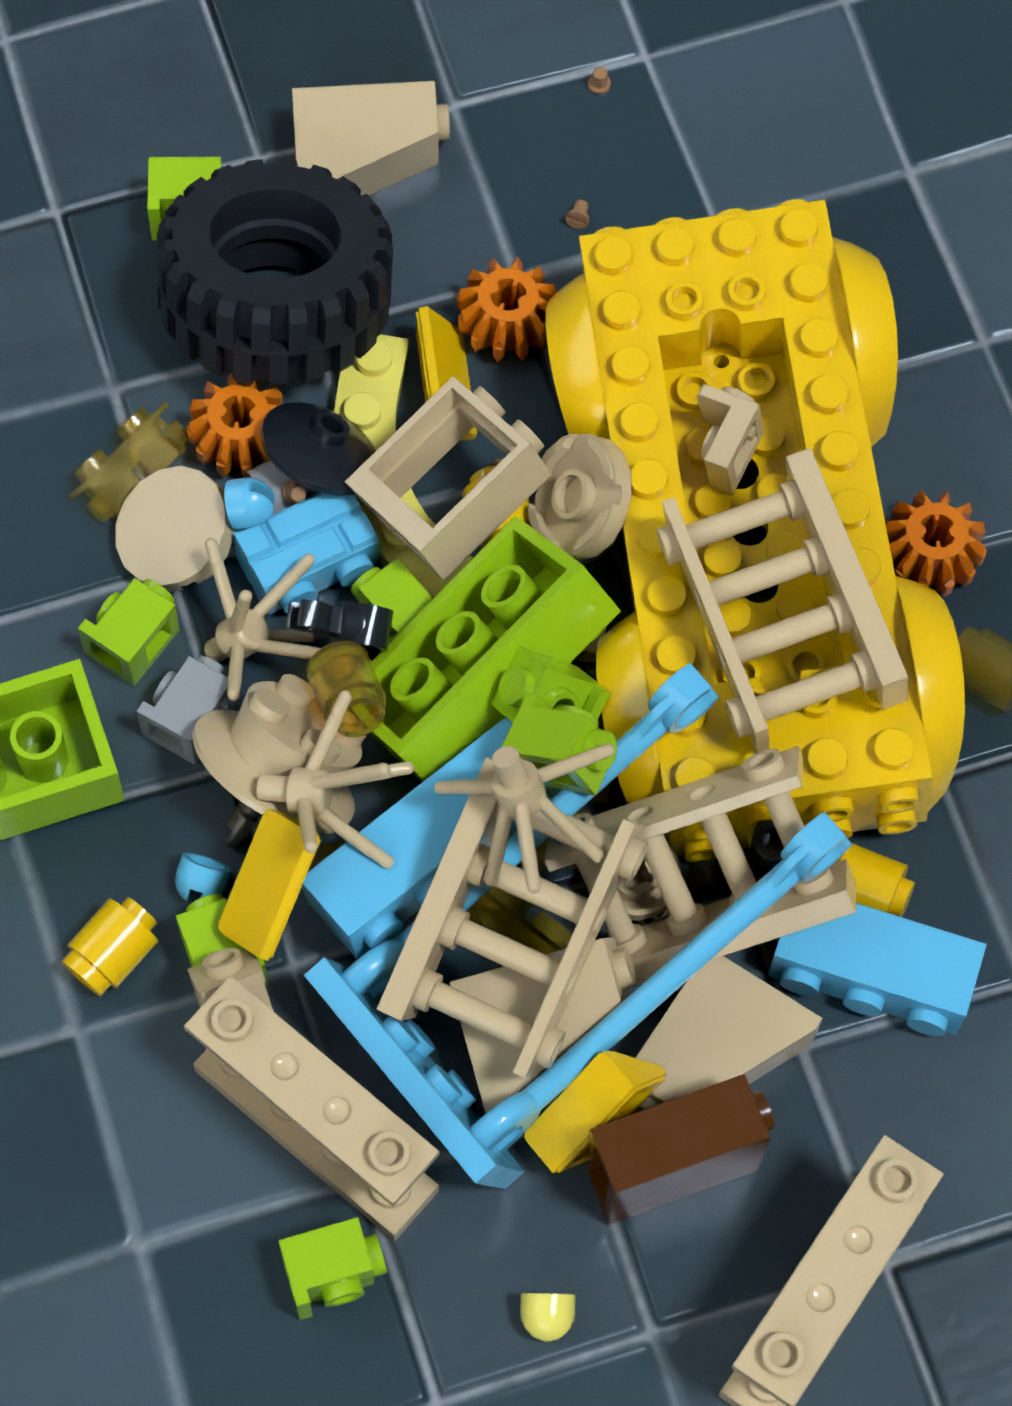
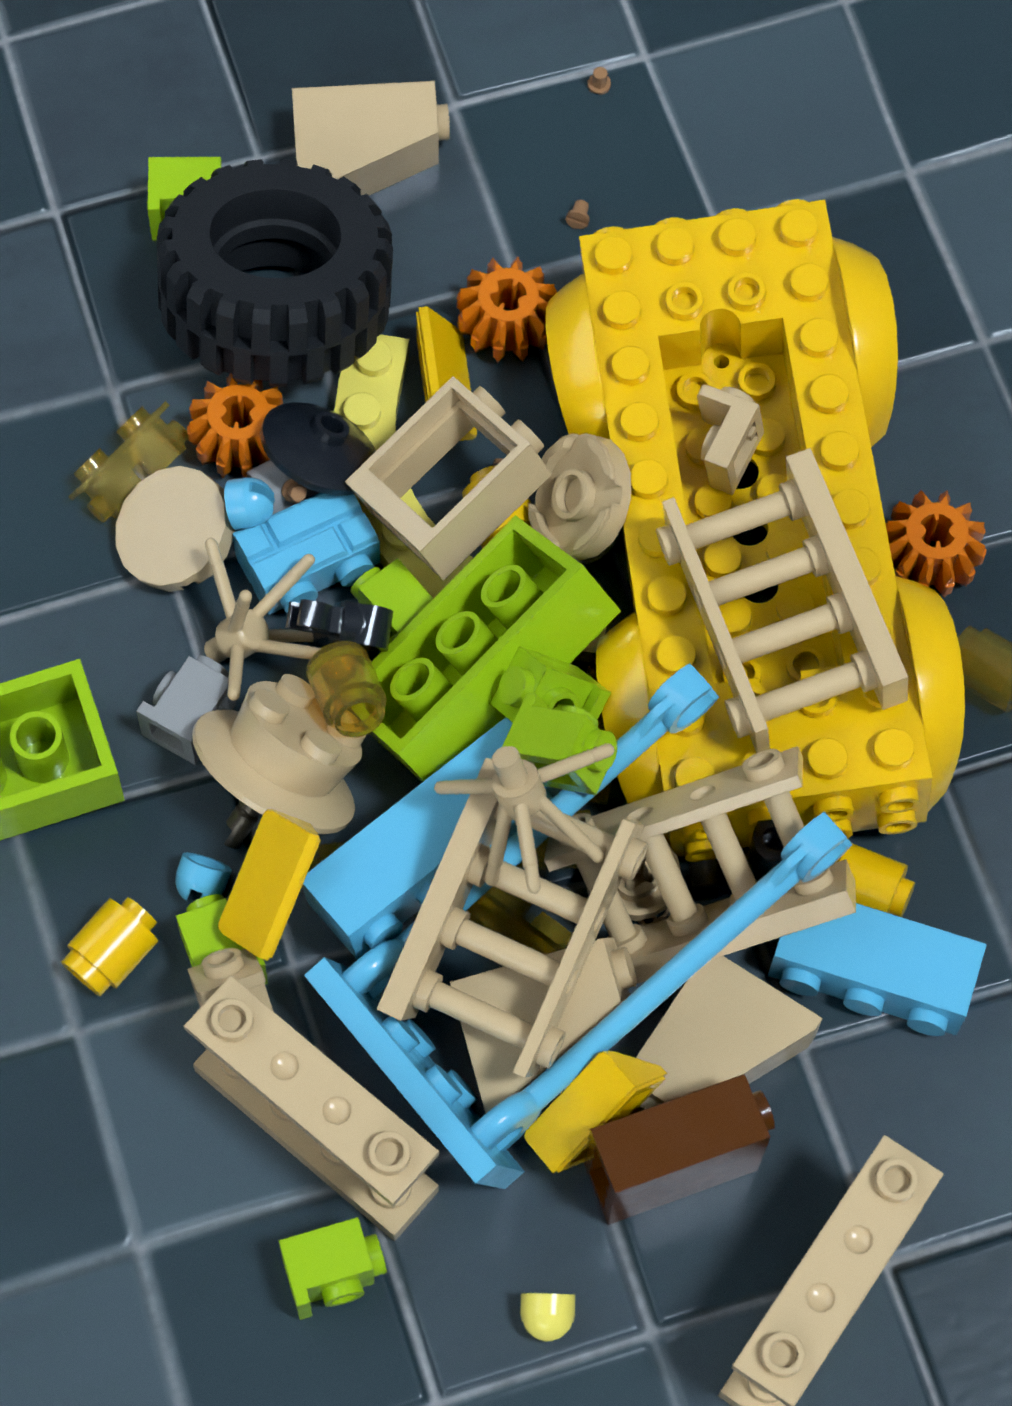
lime brick [78,578,180,687] -> none
tan plant [257,690,414,869] -> none

